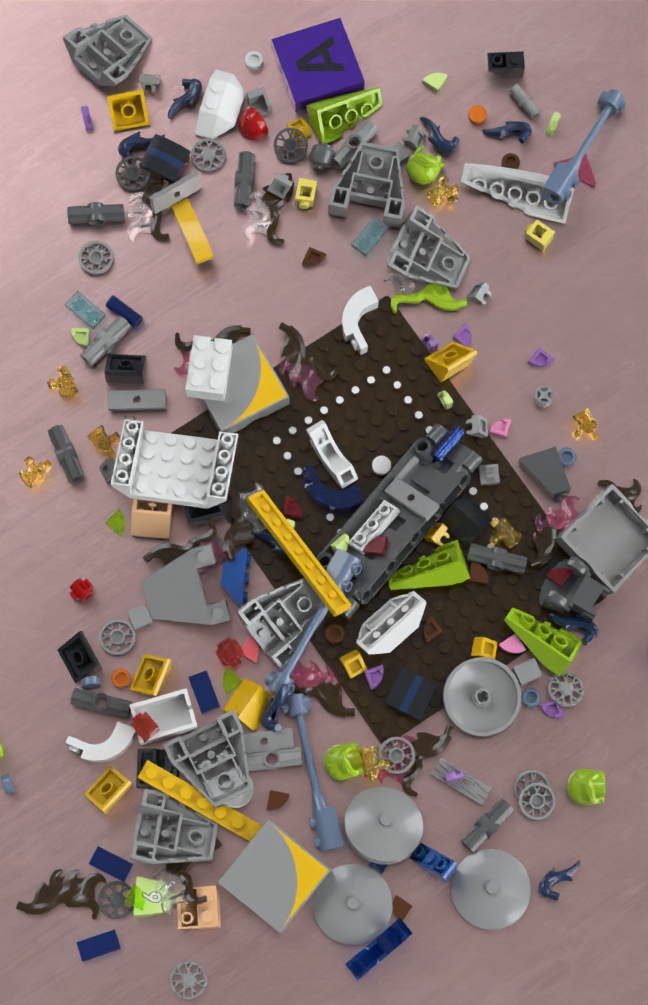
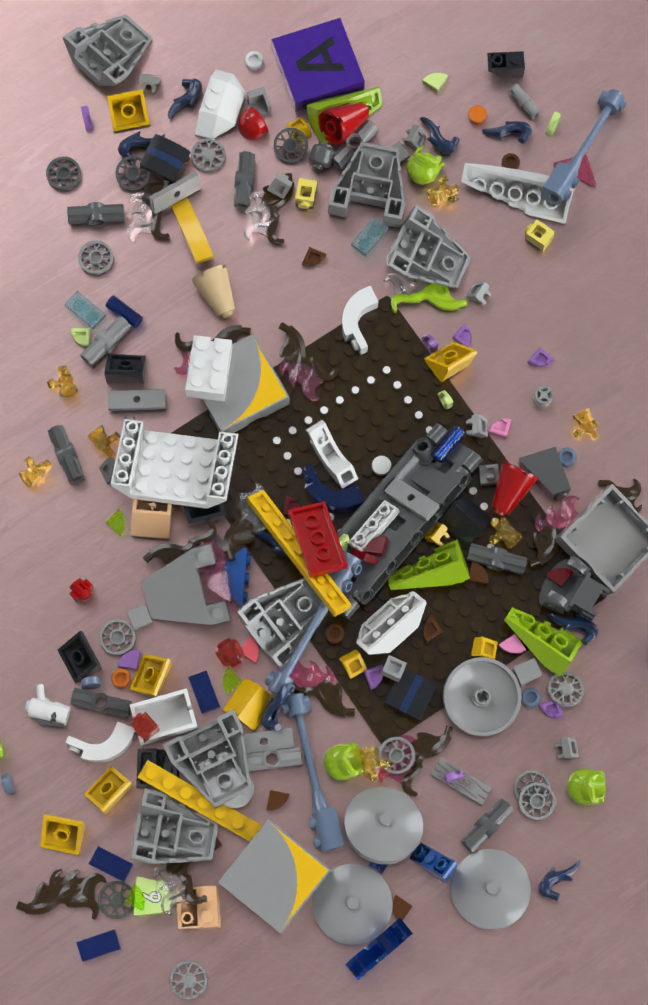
none -> white piece [25,684,71,727]
none -> yellow slope [40,814,86,855]
none -> dark grey wheel [46,157,81,190]
none -> medium lavender tile [117,650,140,670]
none -> tan cone [191,264,235,319]
none -> clear pink tile [202,554,233,603]
none -> red plate [288,501,348,578]
none -> red cone [318,102,369,145]
none -> dark red tile [351,548,379,565]
none -> light grey tile [381,655,407,682]
none -> red cone [492,461,538,517]
none -> light grey tile [555,737,579,759]

